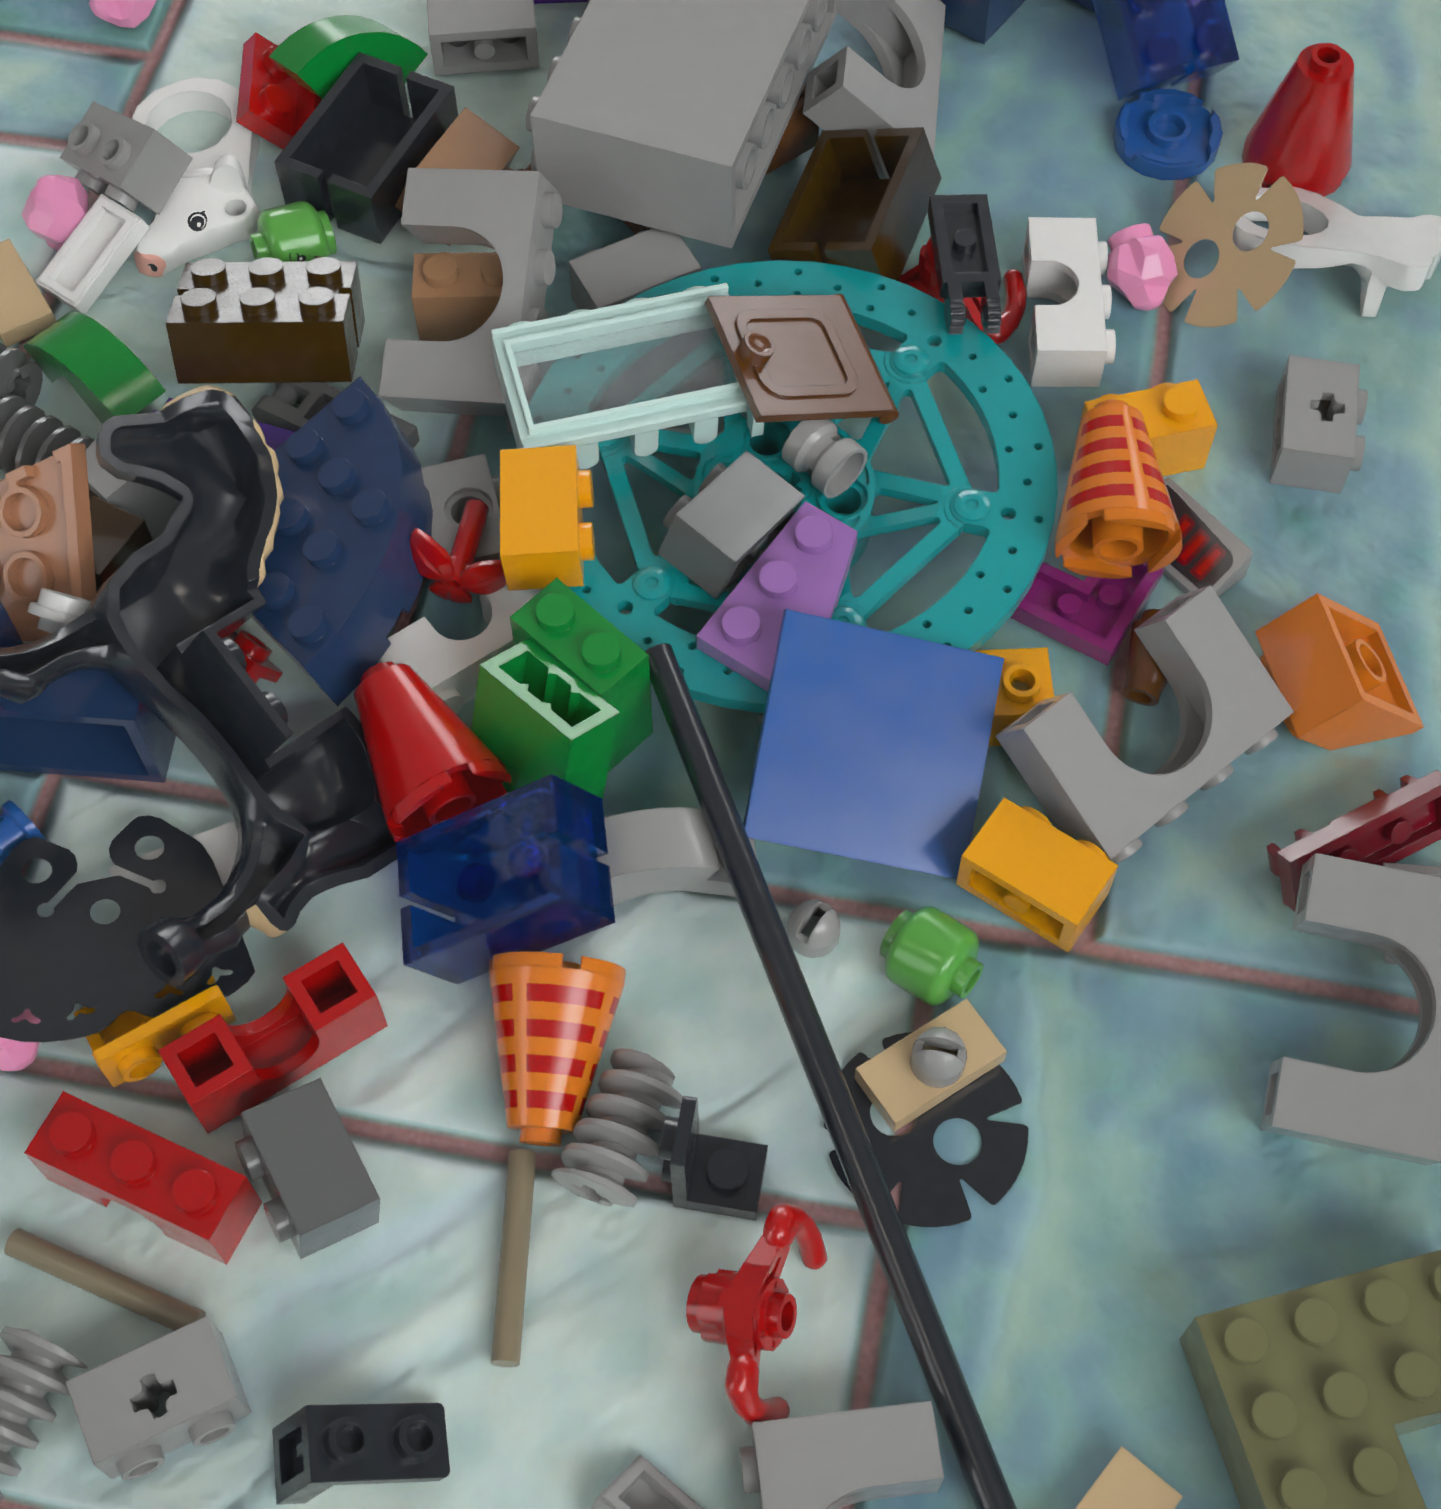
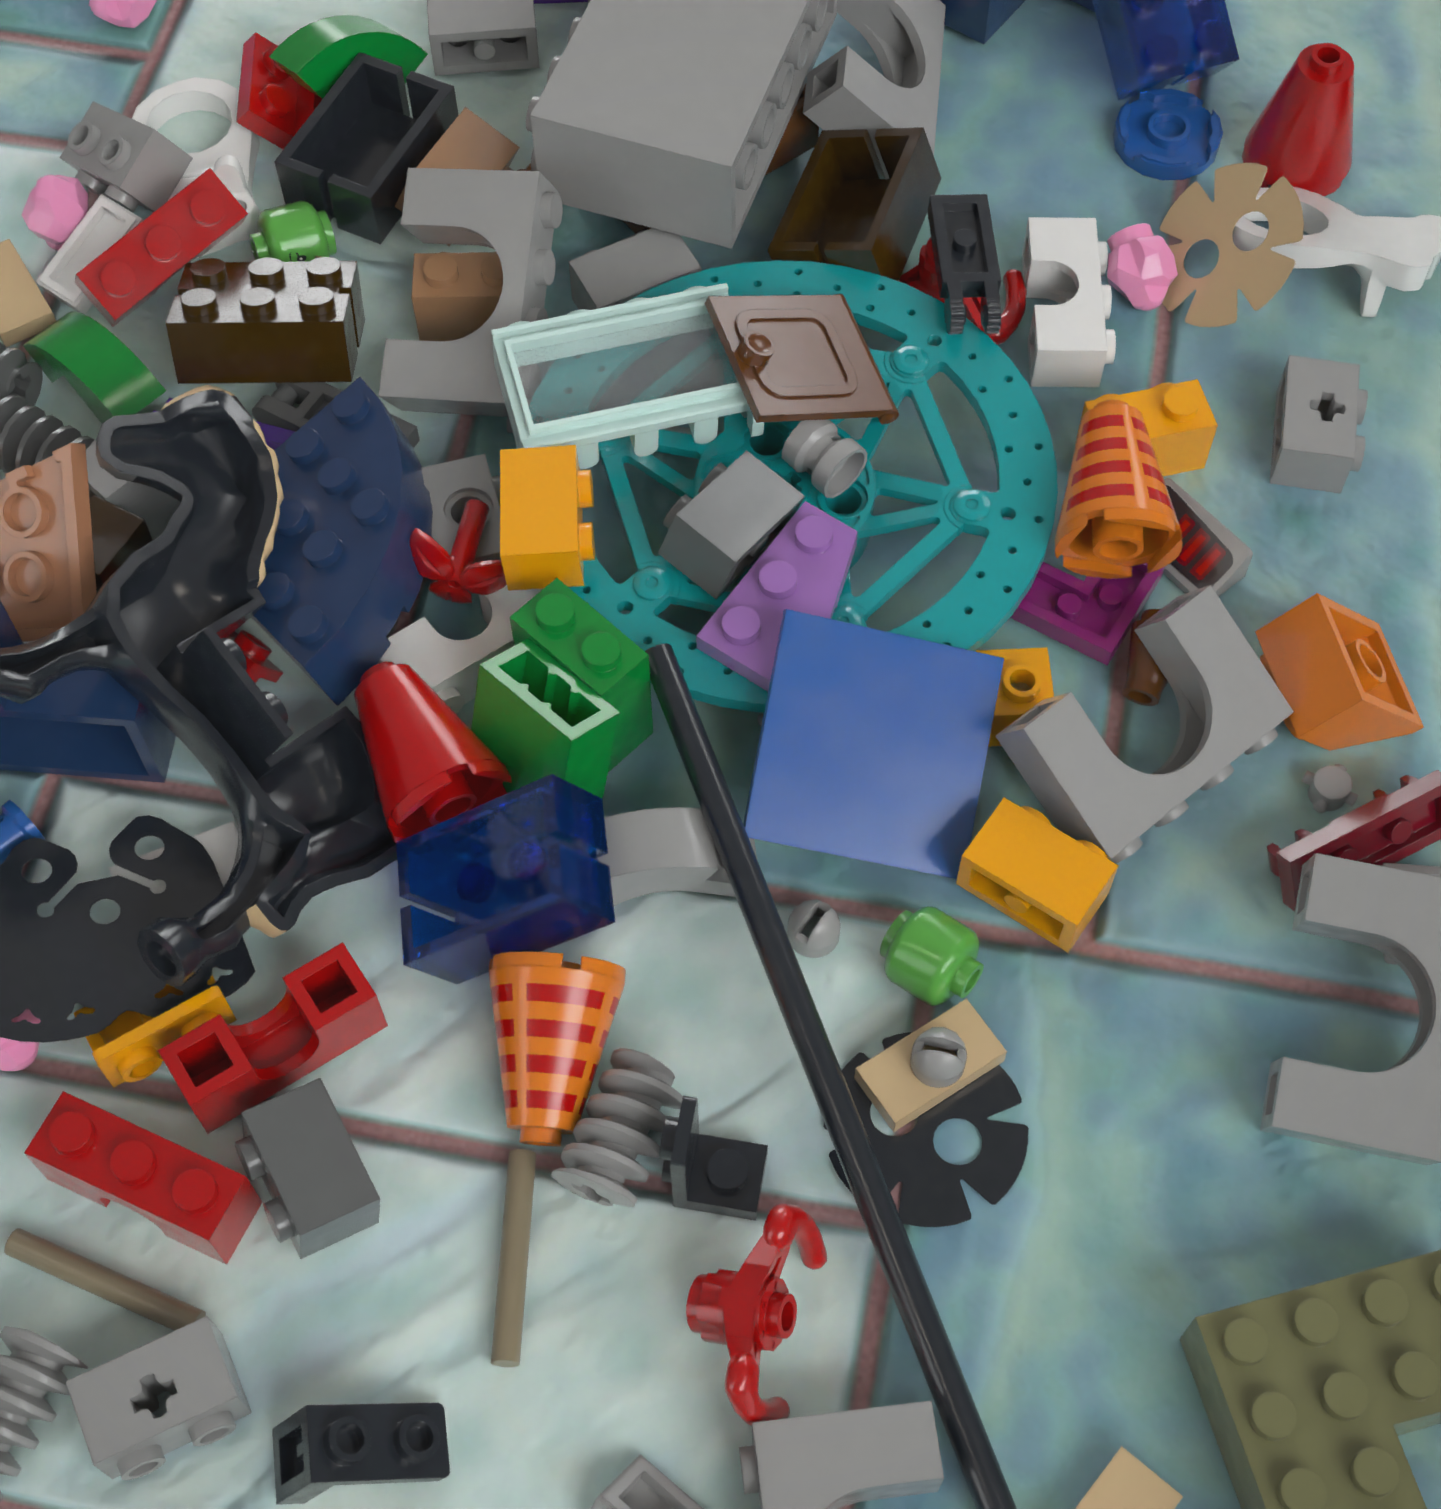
white plate [27,588,92,633] -> none
none -> red arch [75,168,248,327]
none -> light grey piece [1302,764,1358,813]

